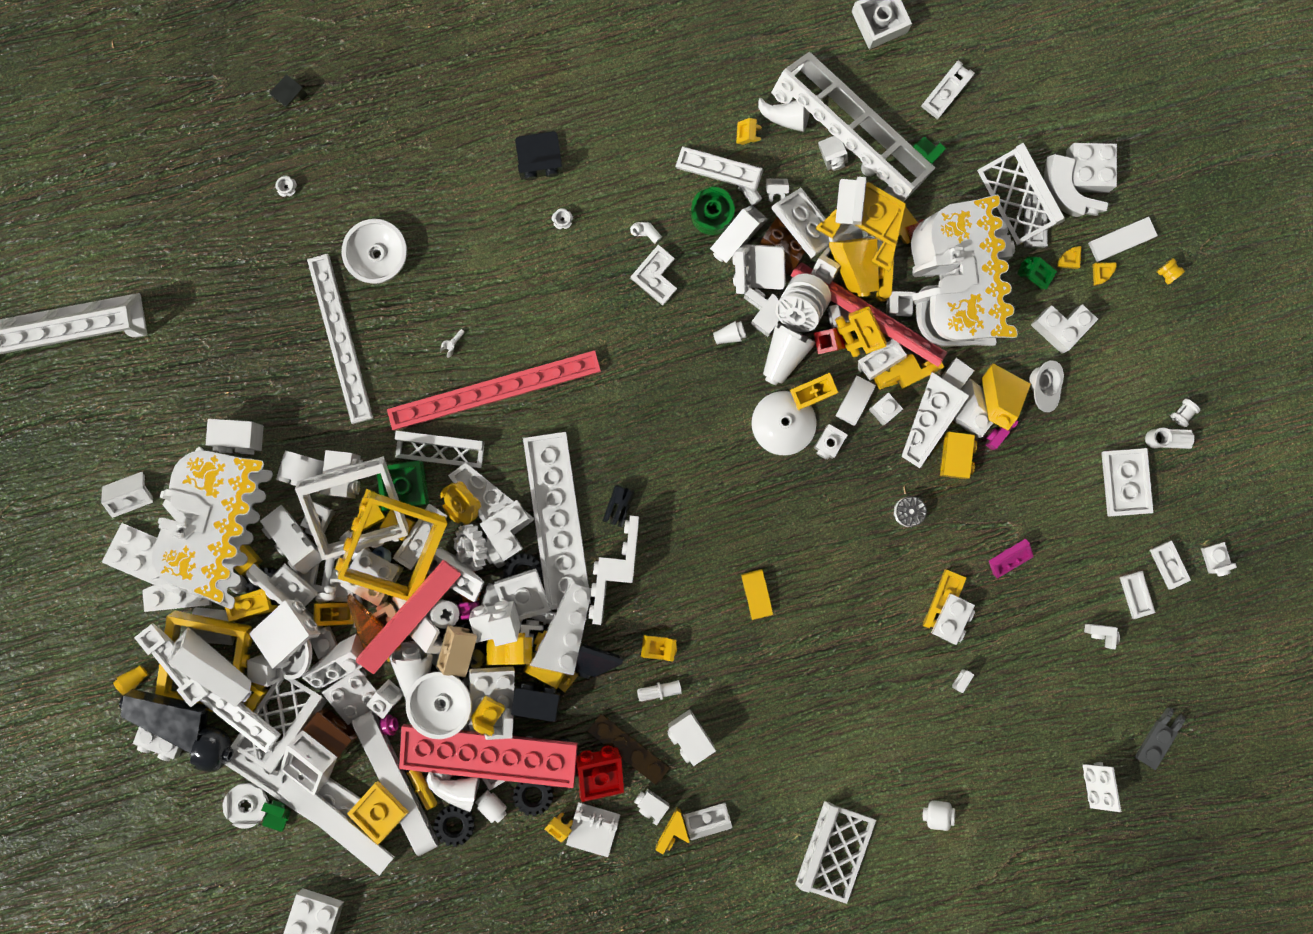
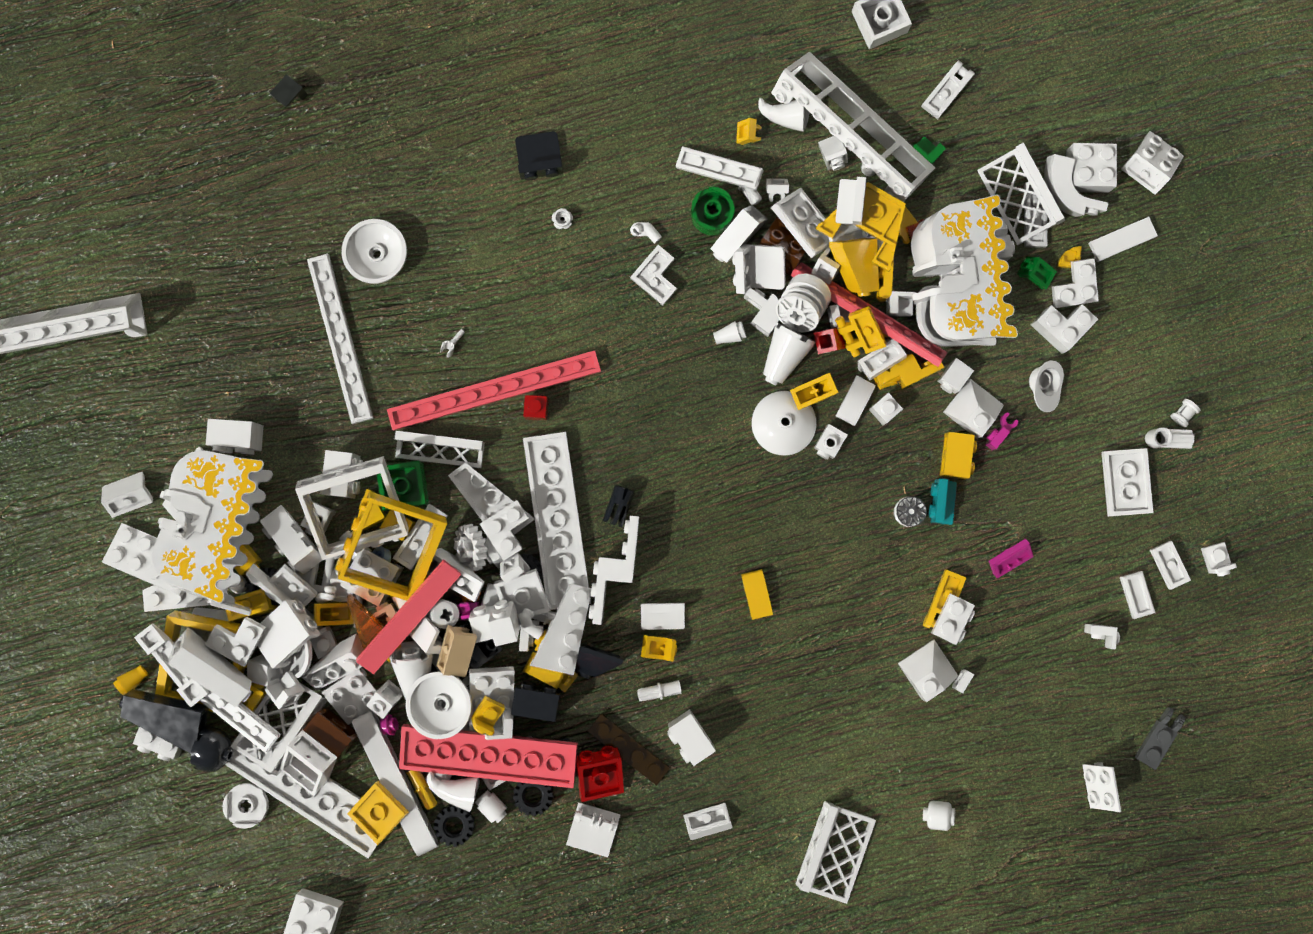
green bracket [261,800,291,832] -> none
white plate [275,176,297,197] -> none
white brick [276,450,324,492] -> none
white tile [277,777,395,876] -> none
yellow plate [440,481,481,525] -> none
yellow brick [487,633,532,665] -> none
yellow tile [544,813,573,843] -> none
white brick [634,789,669,825] -> none
yellow slope [655,807,690,854] -> none
white wing [902,372,969,468] -> none
yellow slope [982,363,1031,430] -> none
yellow tile [1093,262,1116,286] -> none
yellow wheel [1156,258,1185,285] -> none
none -> white plate [205,617,266,667]
none -> white piece [207,599,252,616]
none -> white panel [265,671,305,710]
none -> white bracket [500,553,530,583]
none -> white arm [519,608,544,640]
none -> red brick [523,395,548,420]
none -> white panel [641,603,685,630]
none -> white slope [898,639,958,702]
none -> teal bracket [929,479,957,525]
none -> white plate [1052,258,1099,308]
none -> white bracket [1121,131,1184,195]

